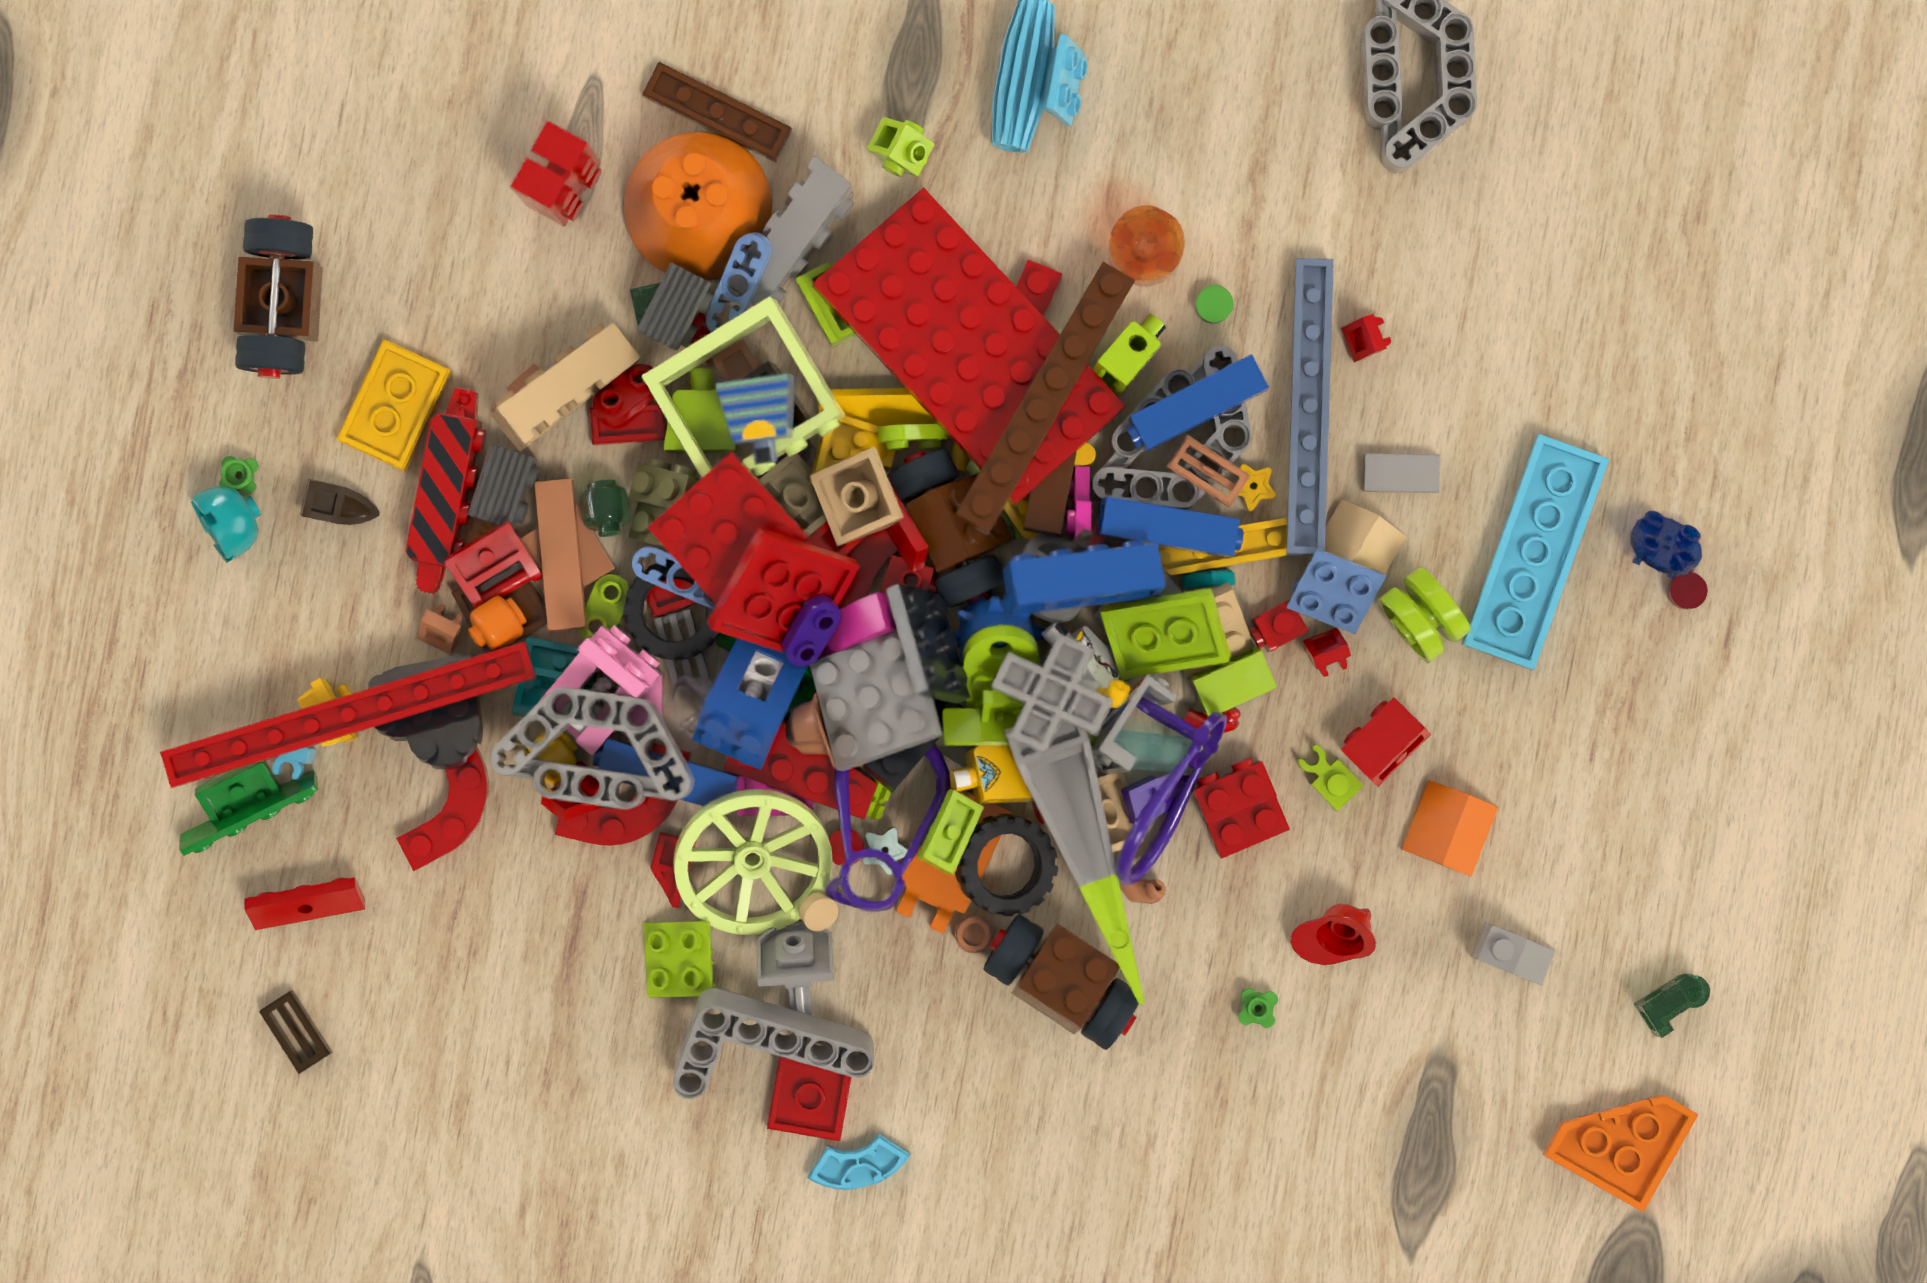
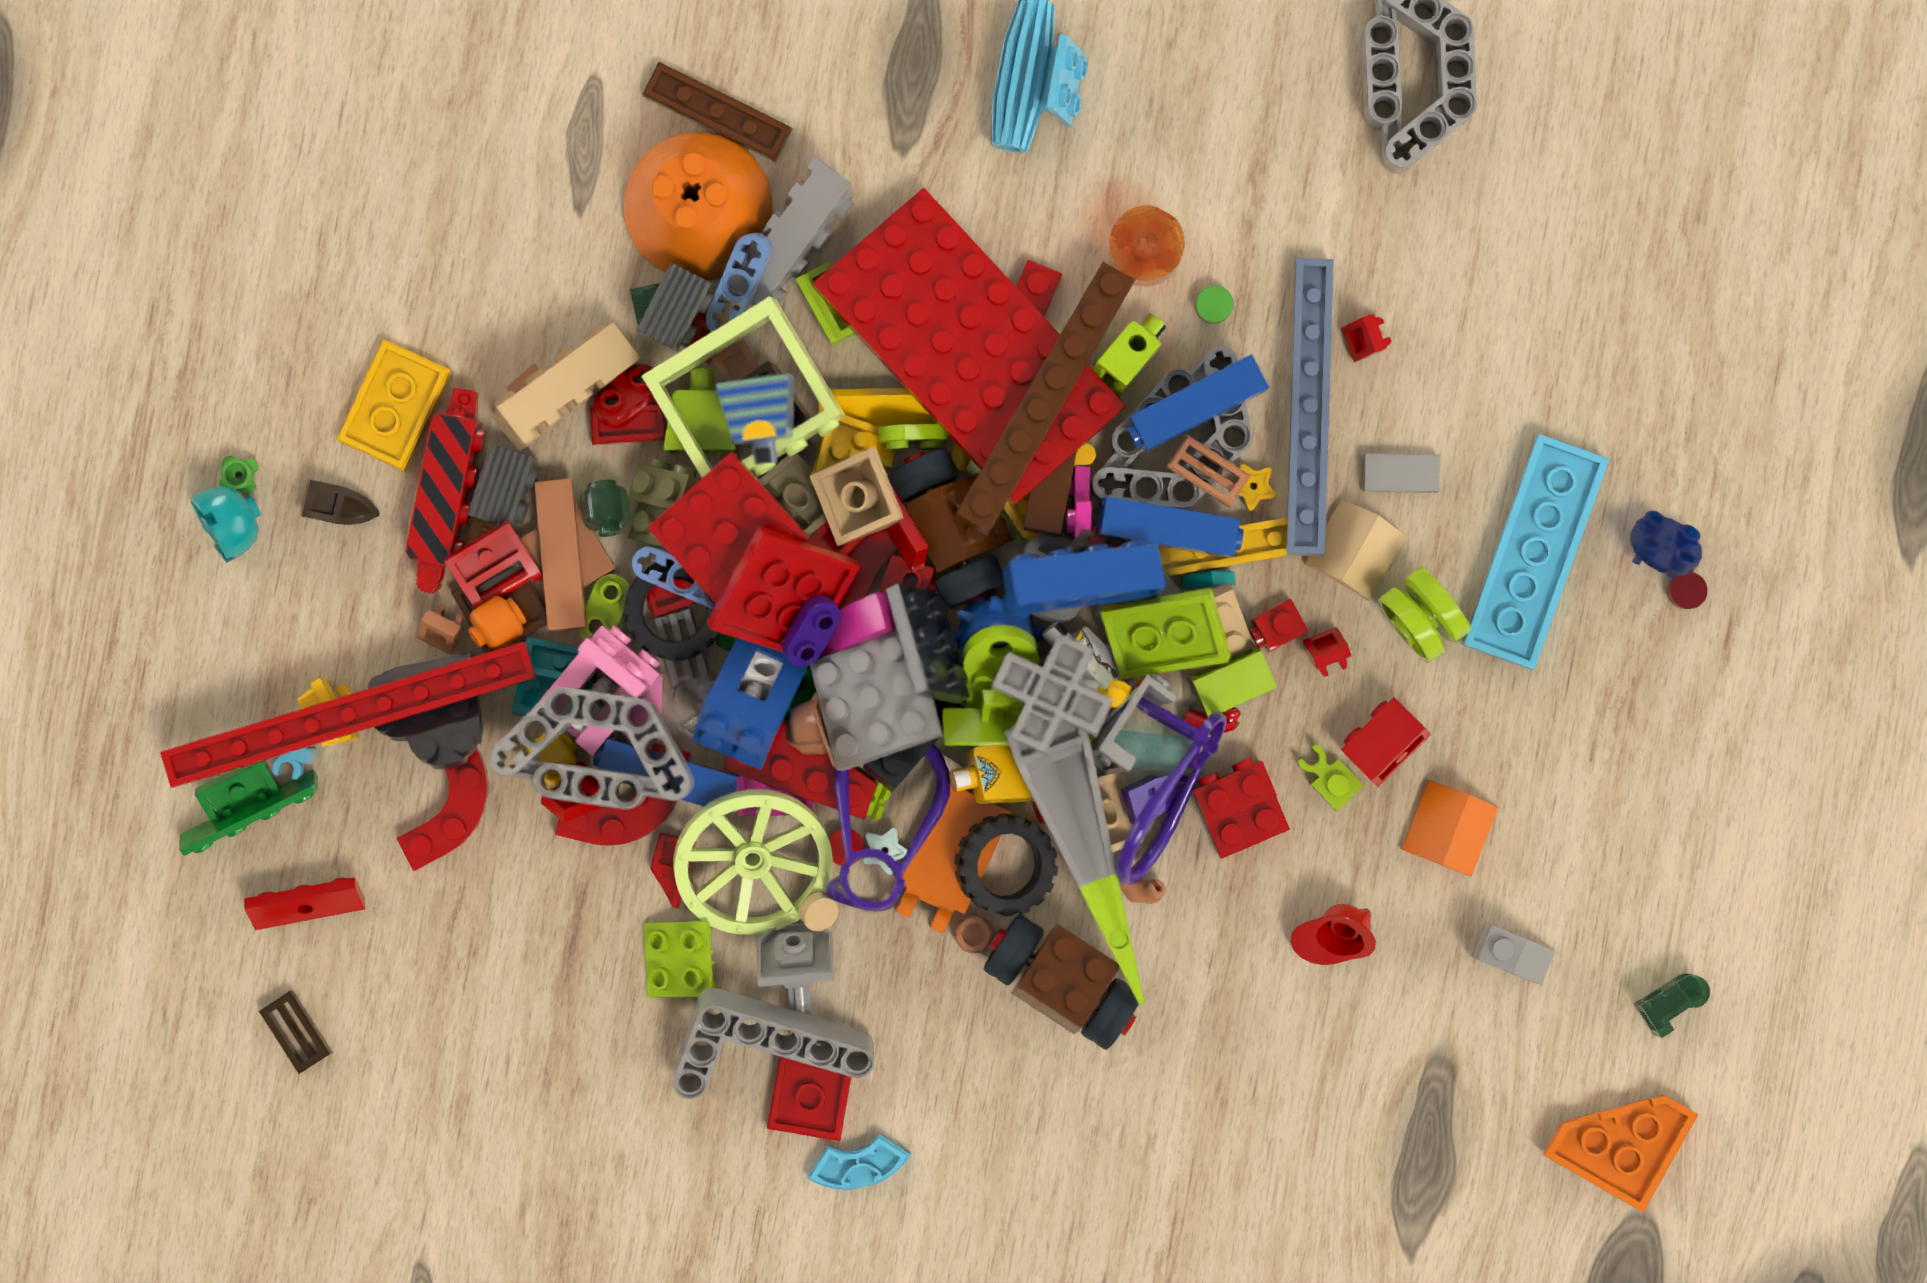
brick [233,215,323,379] -> none
red piece [510,120,602,227] -> none
lime brick [866,117,935,177] -> none
lime plate [917,790,984,875] -> none
bright green plate [1238,988,1278,1028] -> none
medium blue hinge [1286,548,1386,634] -> none

